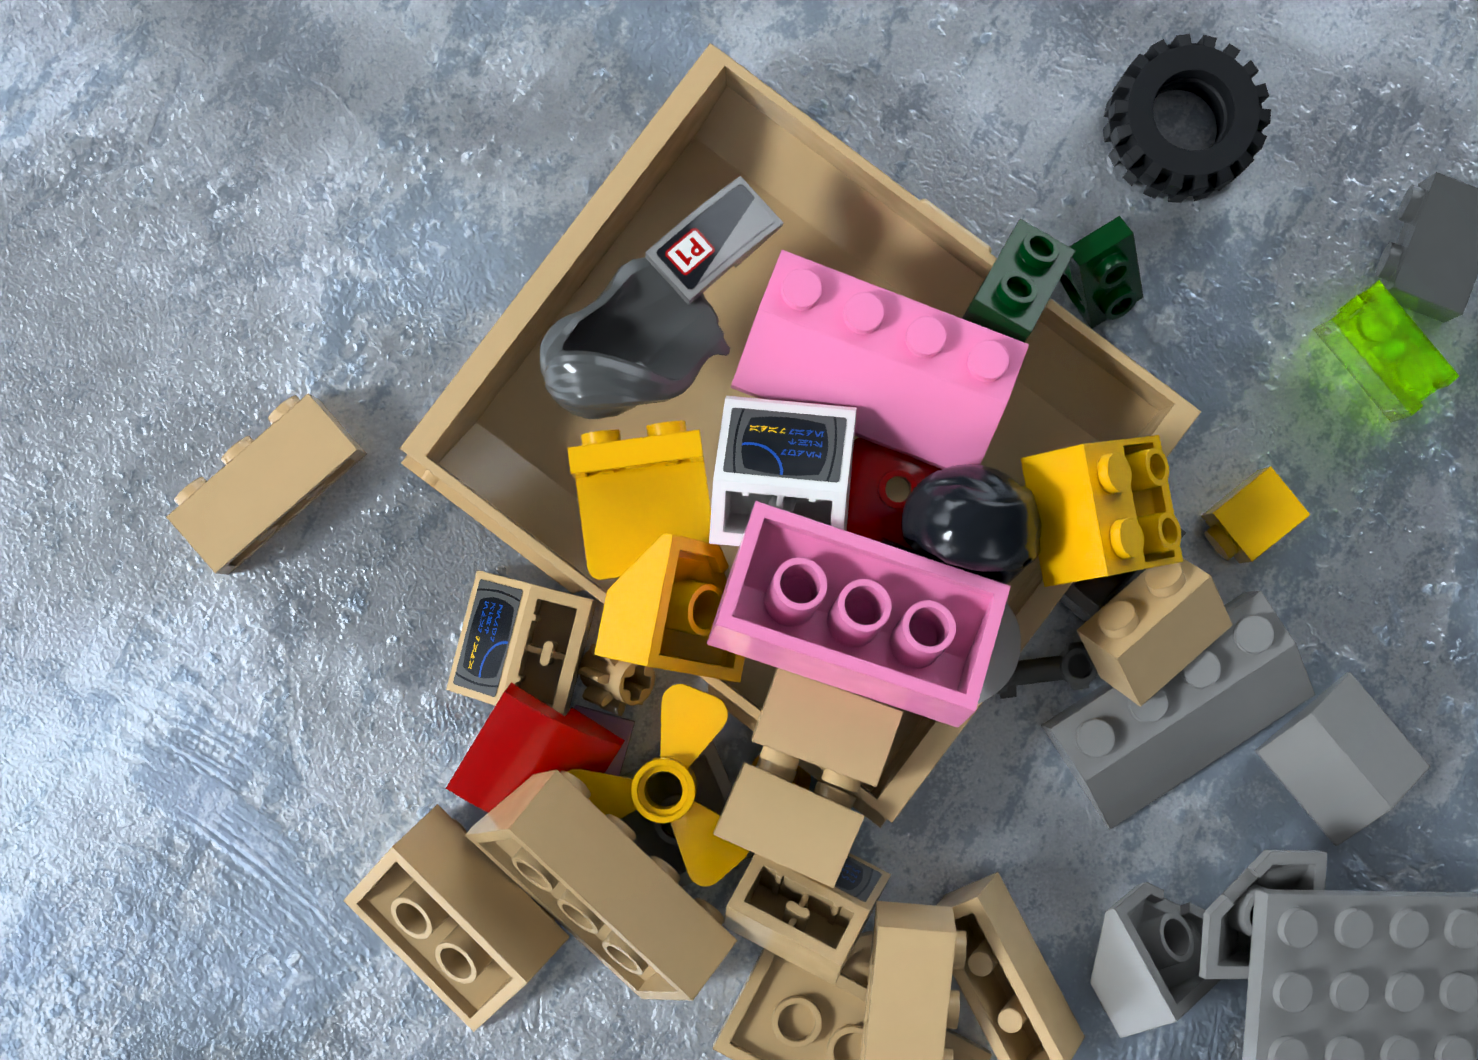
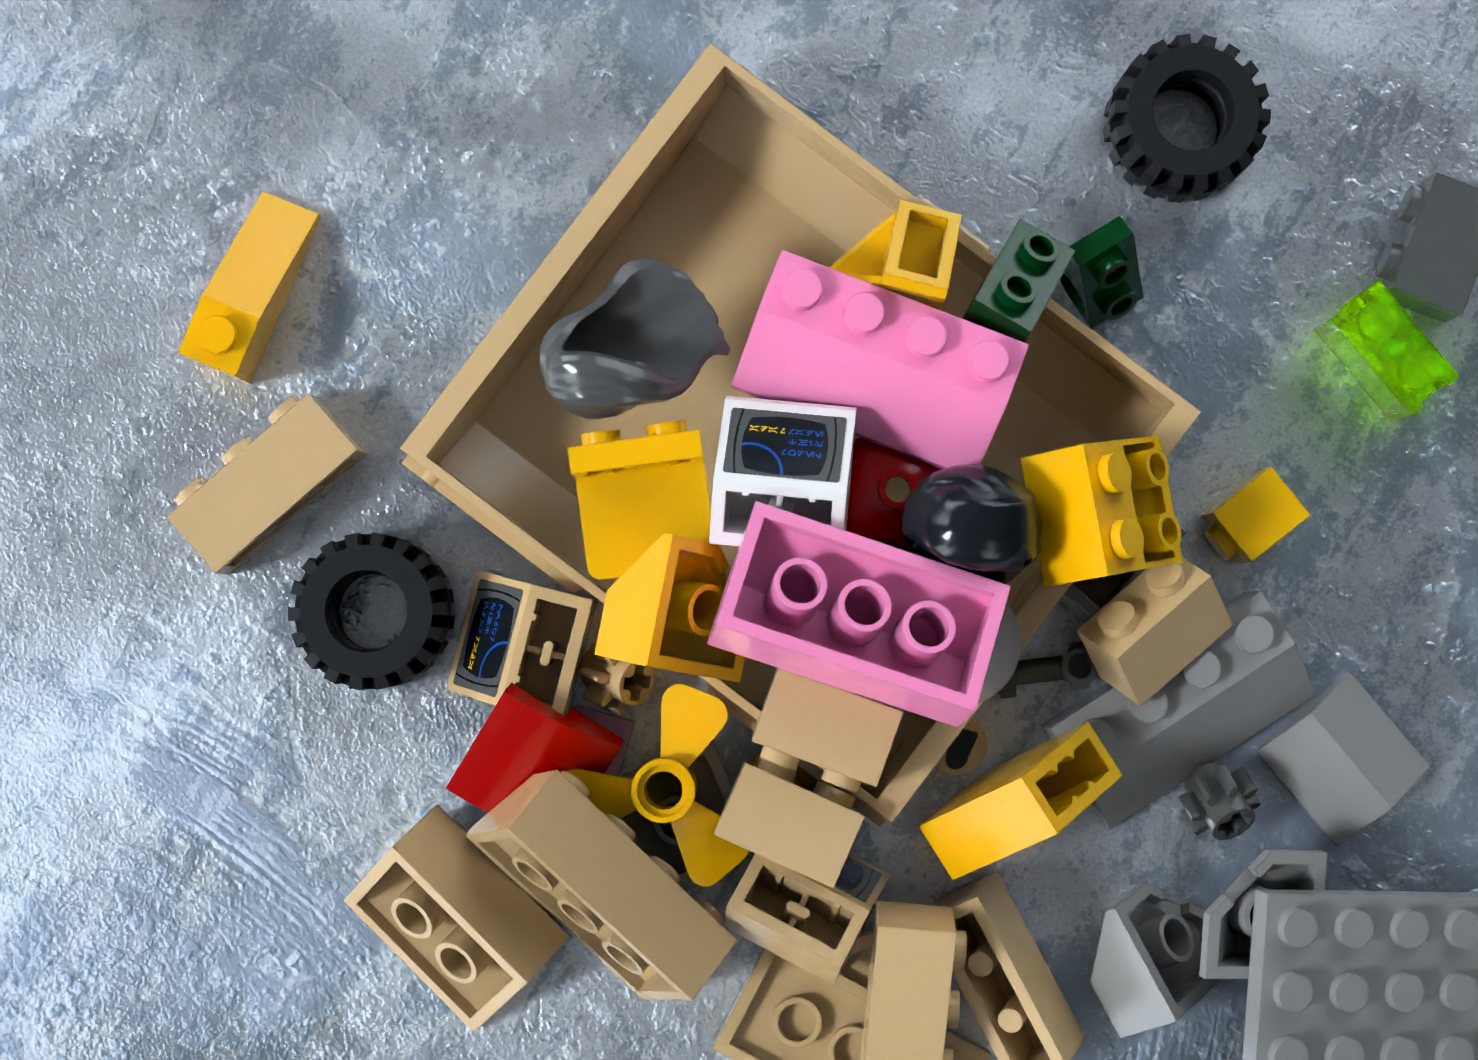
slope [645,176,784,305] -> none
none -> yellow slope [178,191,321,384]
none -> black tyre [288,532,455,690]
none -> yellow slope [829,199,962,310]
none -> yellow brick [919,721,1123,880]
none -> tile [935,718,987,776]
none -> dark grey gear [1178,762,1261,840]

